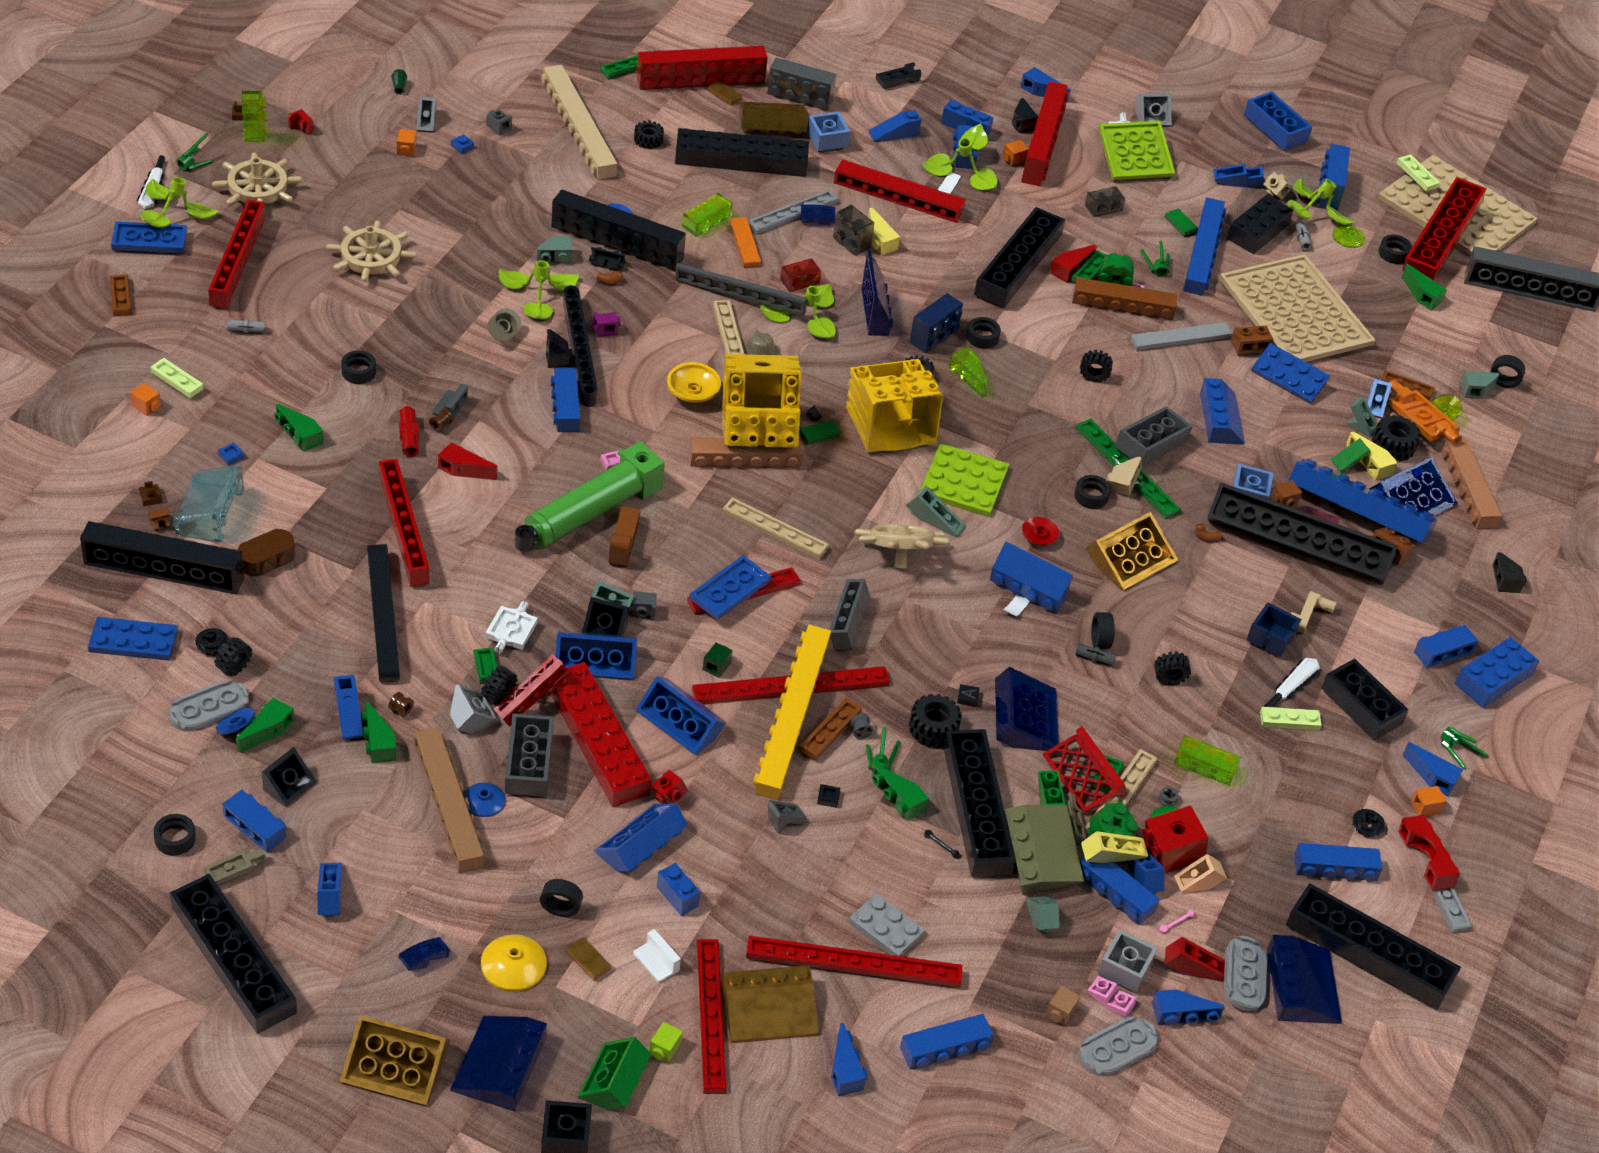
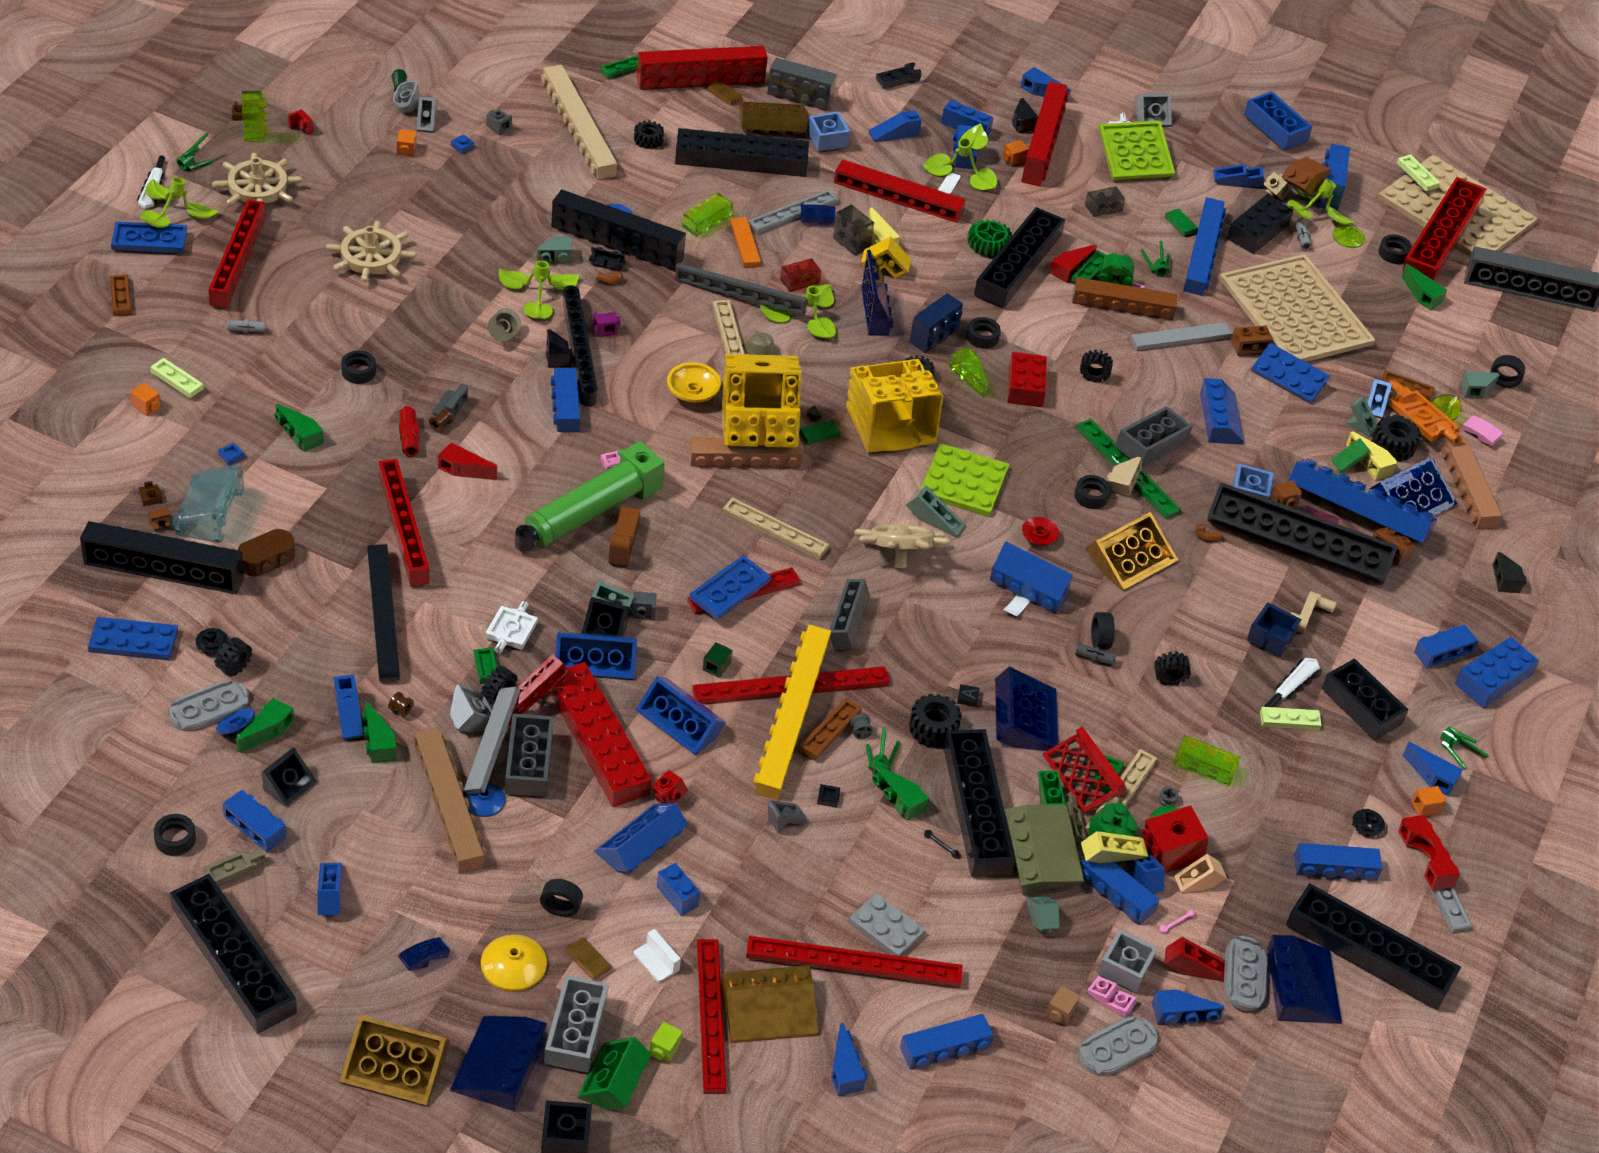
none -> light grey piece [393,80,420,113]
none -> light grey tile [464,687,520,794]
none -> light grey brick [544,975,609,1073]
none -> yellow brick [861,236,911,279]
none -> green gear [967,219,1012,257]
none -> red brick [1007,352,1047,408]
none -> dark orange slope [1281,157,1332,197]
none -> bright pink slope [1462,415,1503,445]

